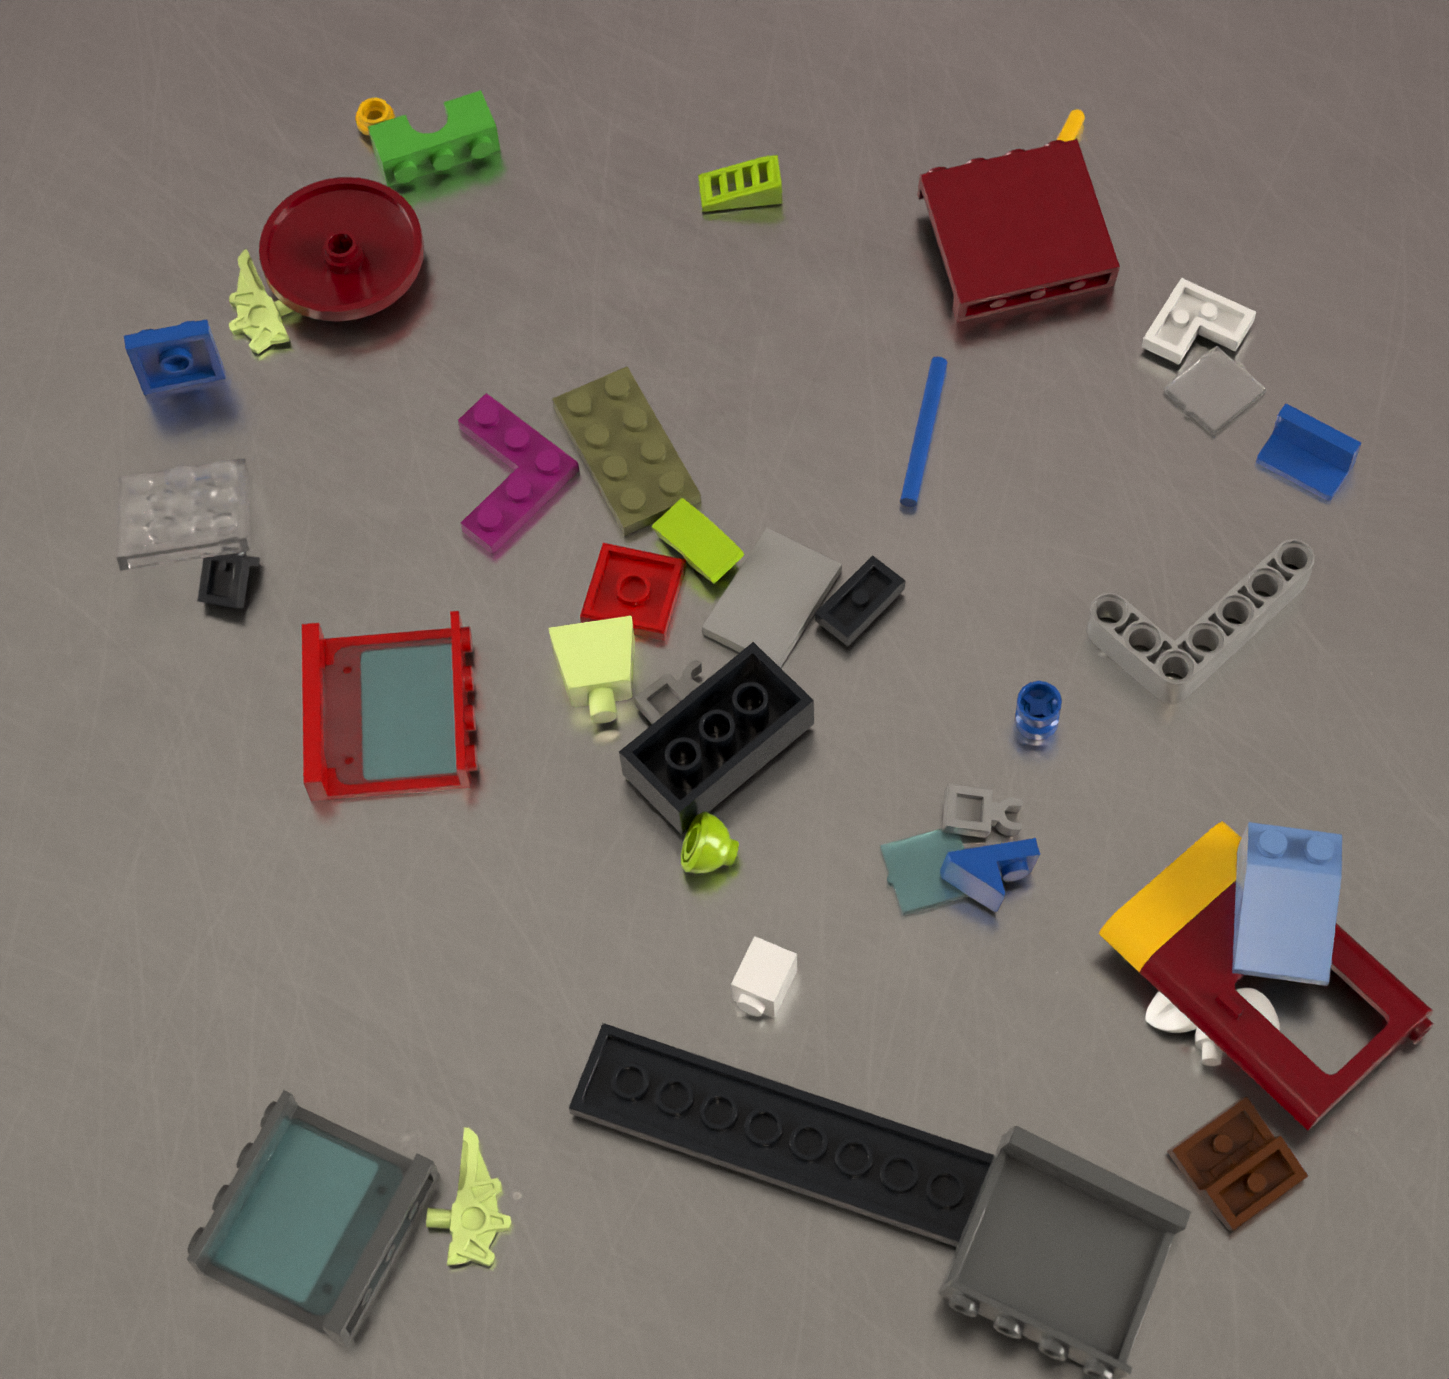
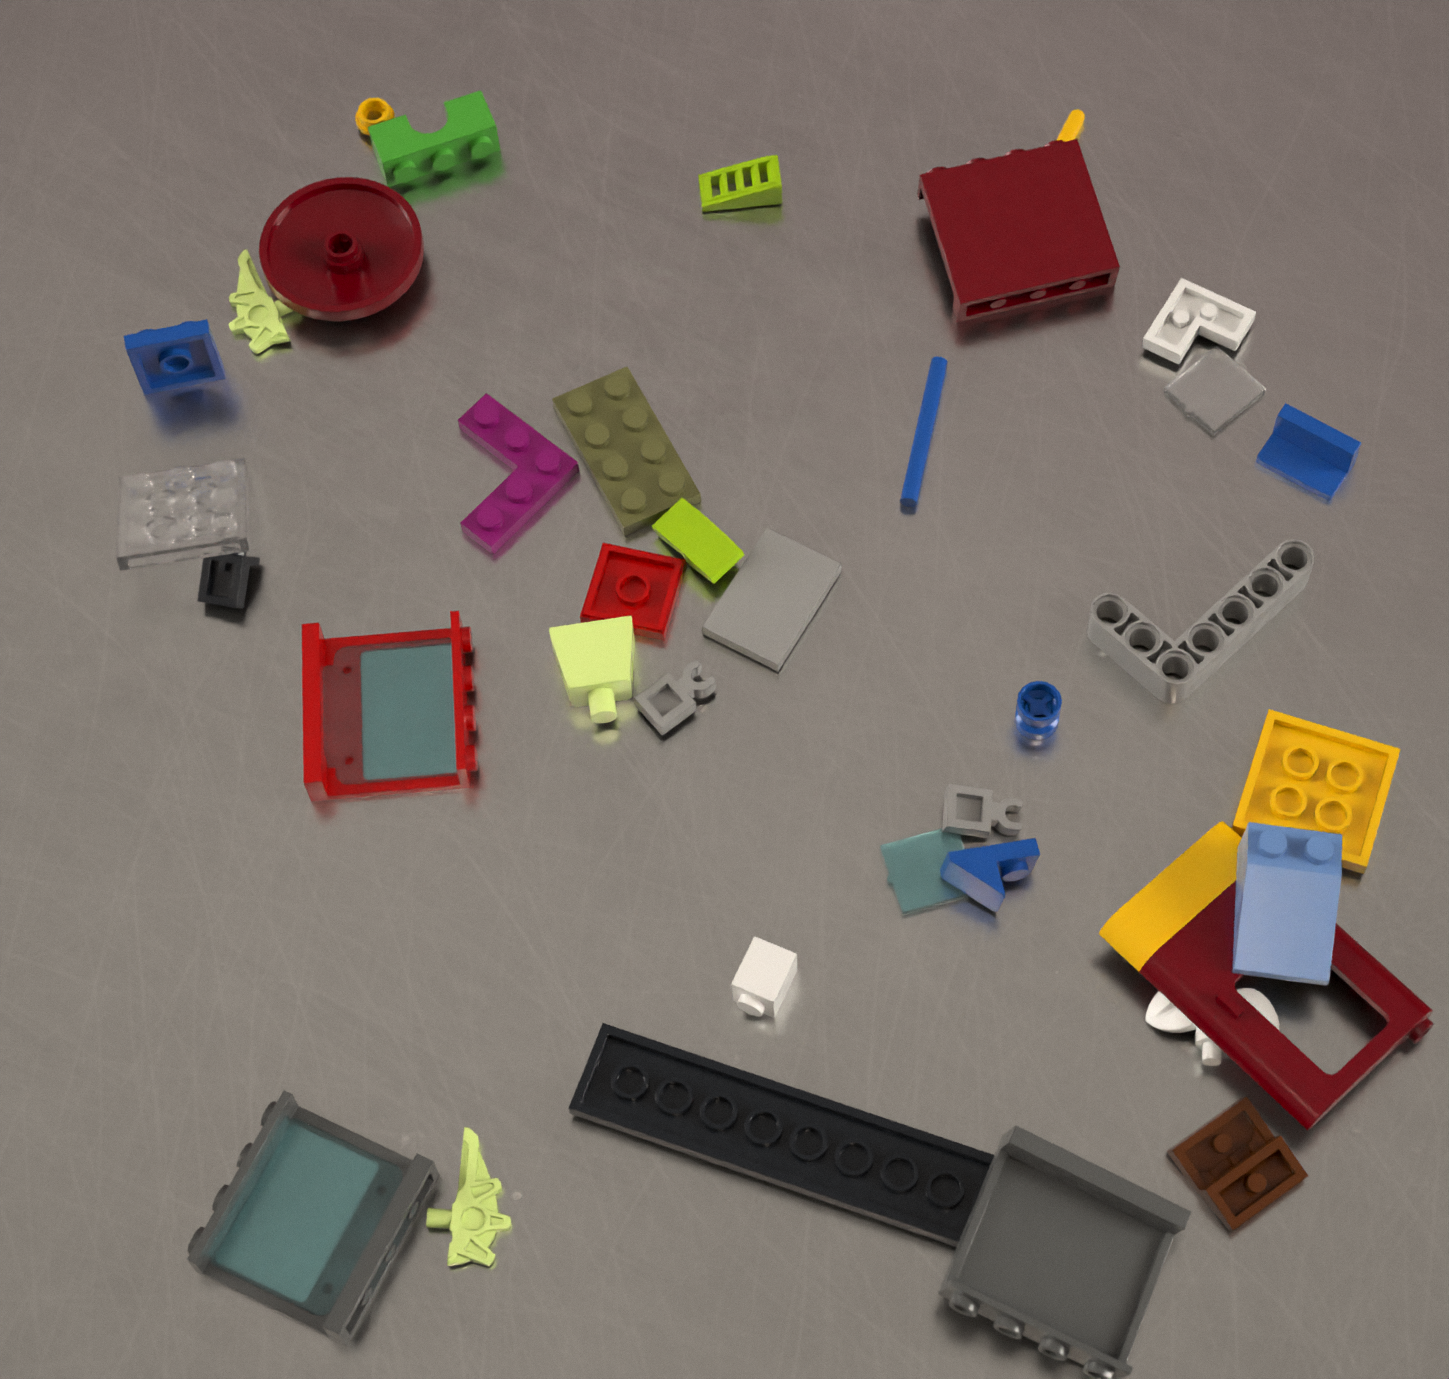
black brick [619,642,814,834] -> none
lime brick [681,811,739,874] -> none
black plate [815,555,906,646] -> none
none -> yellow plate [1232,709,1401,874]

